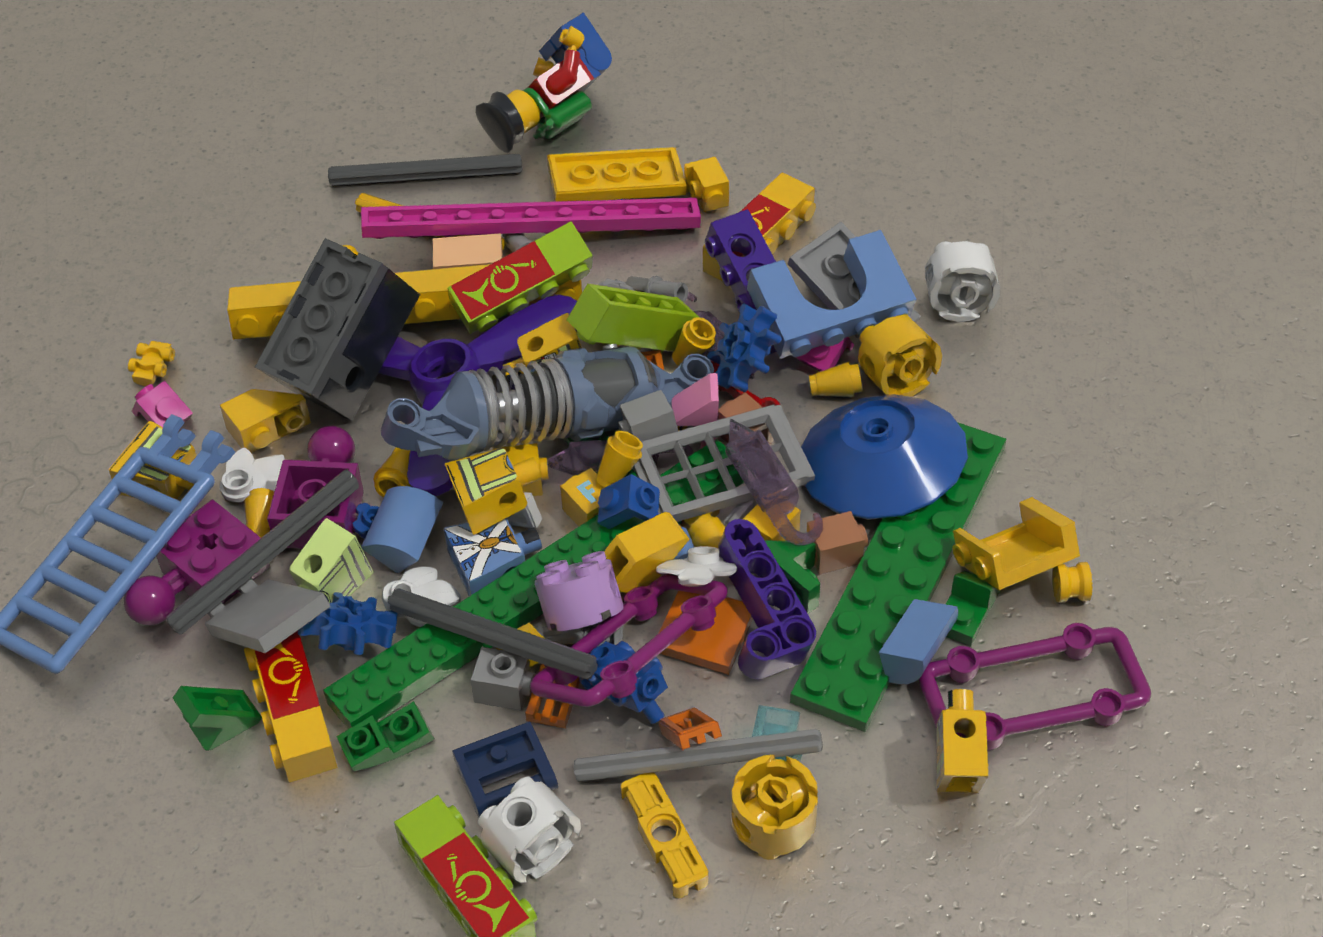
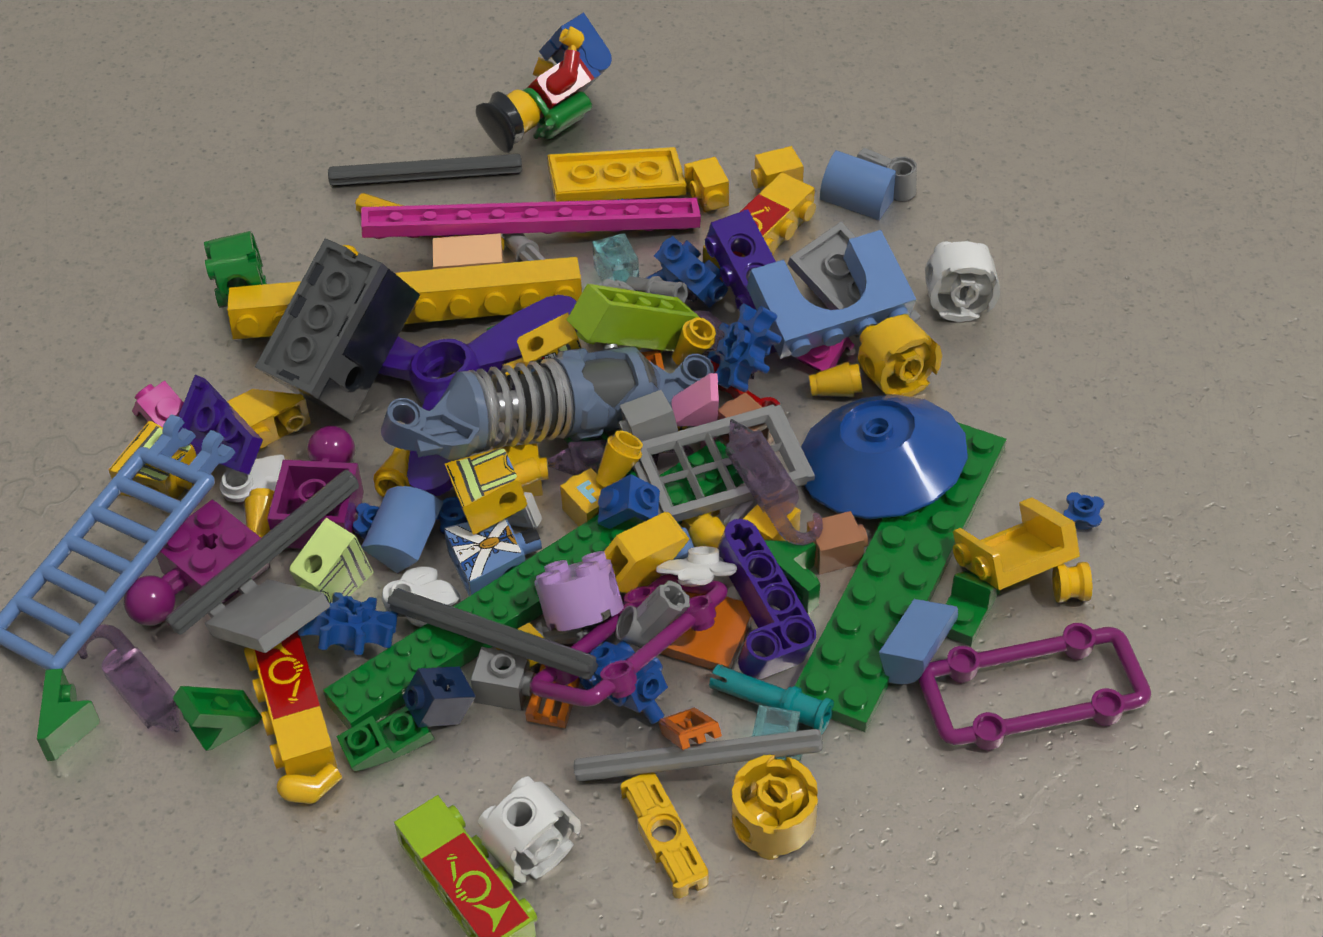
yellow piece [128,341,175,386] -> none
brick [447,221,593,334] -> none
dark blue plate [452,721,558,818] -> none
yellow torso [936,689,988,793] -> none
none -> green slope [37,668,100,761]
none -> clear purple plate [78,624,180,733]
none -> dark purple wing [178,375,263,475]
none -> green brick [204,231,267,308]
none -> yellow arm [277,763,342,804]
none -> dark blue brick [402,666,476,727]
none -> blue plate [436,497,468,535]
none -> clear light blue brick [592,233,639,282]
none -> light grey piece [615,580,690,648]
none -> blue brick [646,236,728,308]
none -> teal pin [709,664,834,735]
none -> yellow brick [751,146,804,191]
none -> medium blue brick [820,150,896,220]
none -> light grey piece [857,148,917,201]
none -> blue plate [1063,492,1105,530]

